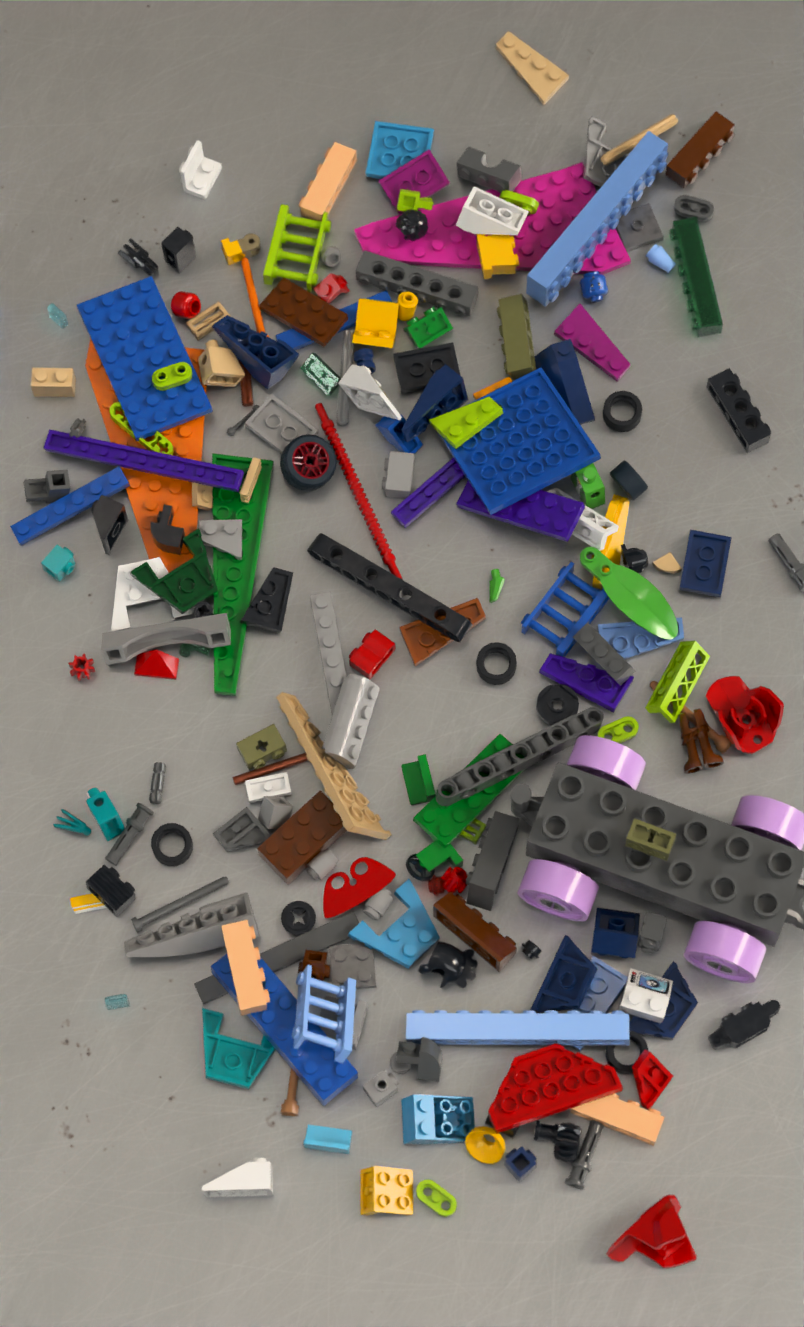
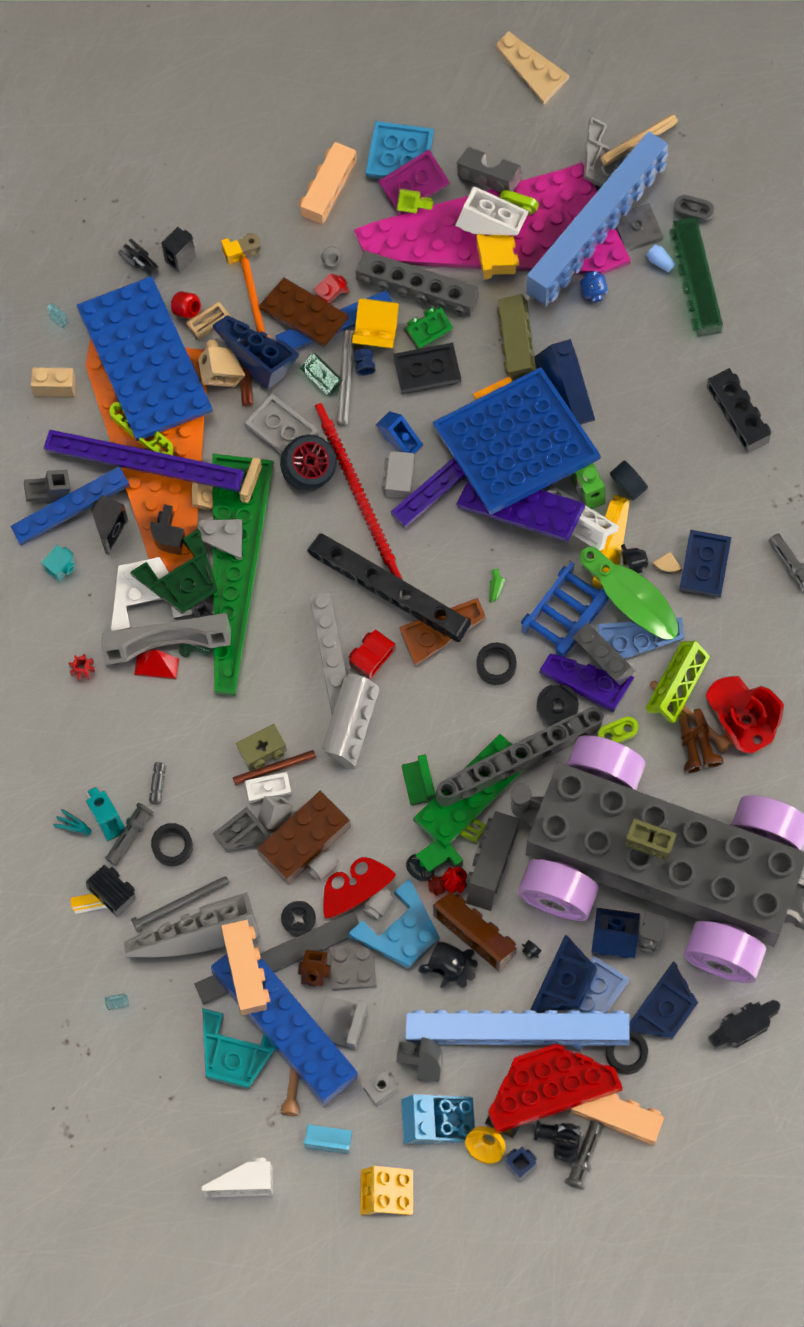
dark grey axle [69,418,86,438] -> none
lime plate [152,362,192,391] -> none
white bracket [179,140,222,200] -> none
dark grey hinge [227,405,260,435] -> none
black wing [240,567,293,633] -> none
lime fence [263,204,331,293] -> none
tan wing [276,692,392,840] -> none
light blue fence [292,965,356,1063] -> none
white slope [338,364,402,420] -> none
light grey tile [390,1052,412,1074] -> none
black piece [396,209,428,241] -> none
yellow brick [397,292,418,321] -> none
dark blue wedge [402,364,468,442] -> none
lime plate [416,1179,457,1217] -> none
lime wing [429,396,503,449] -> none
magenta wing [554,303,631,382] -> none
black tyre [603,391,642,432] -> none
red piece [606,1194,697,1268] -> none
white slope [619,968,673,1023] -> none
red wing [632,1049,673,1110] -> none
reddish brown brick [665,111,735,188] -> none

